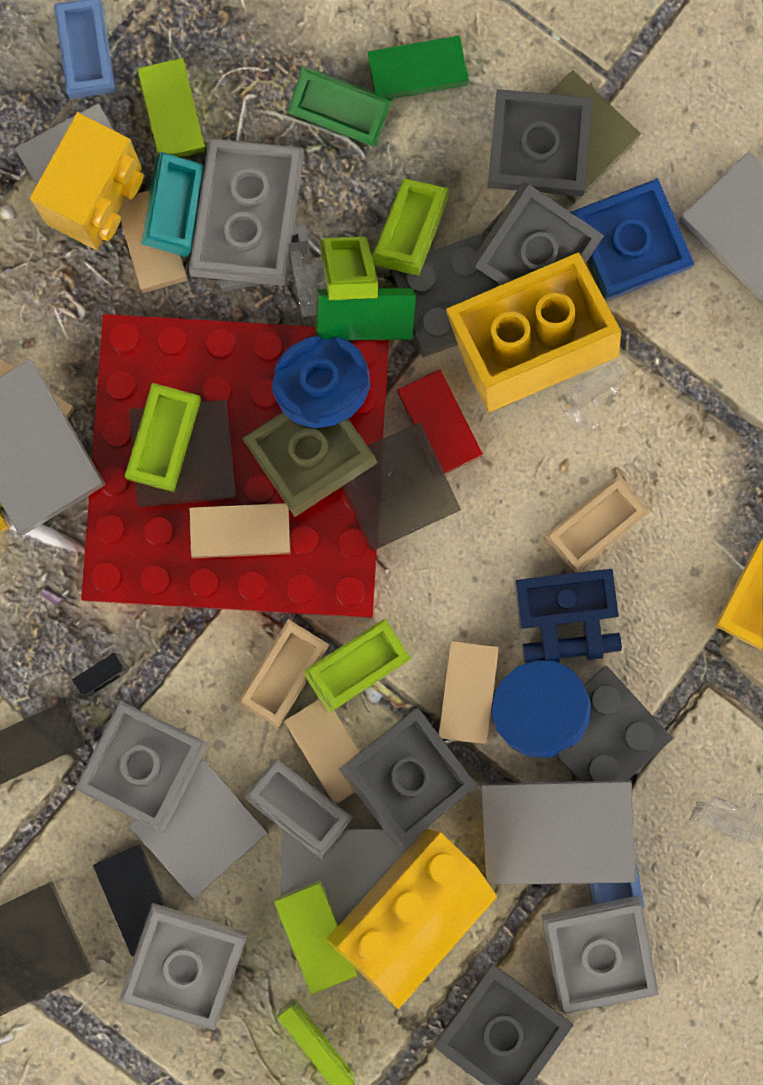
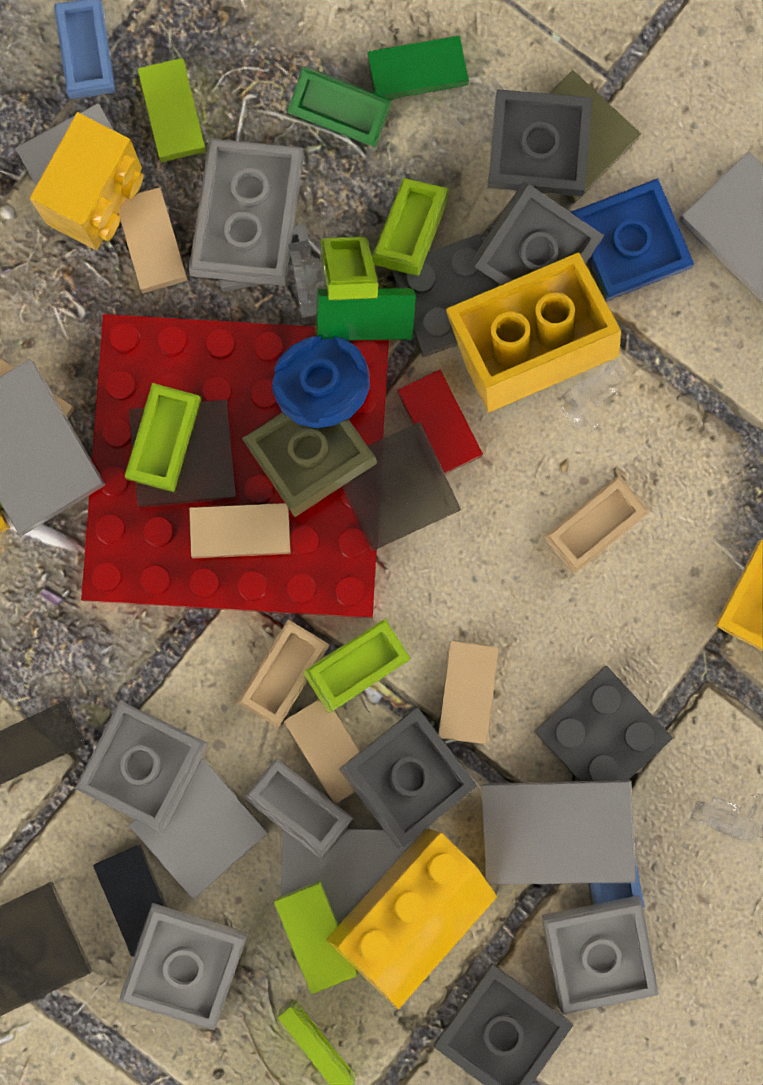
black tile [72,653,129,696] -> none
teal tile [141,152,205,257] -> none
blue tile [492,660,591,758] -> none
dark blue plate [514,569,622,663] -> none

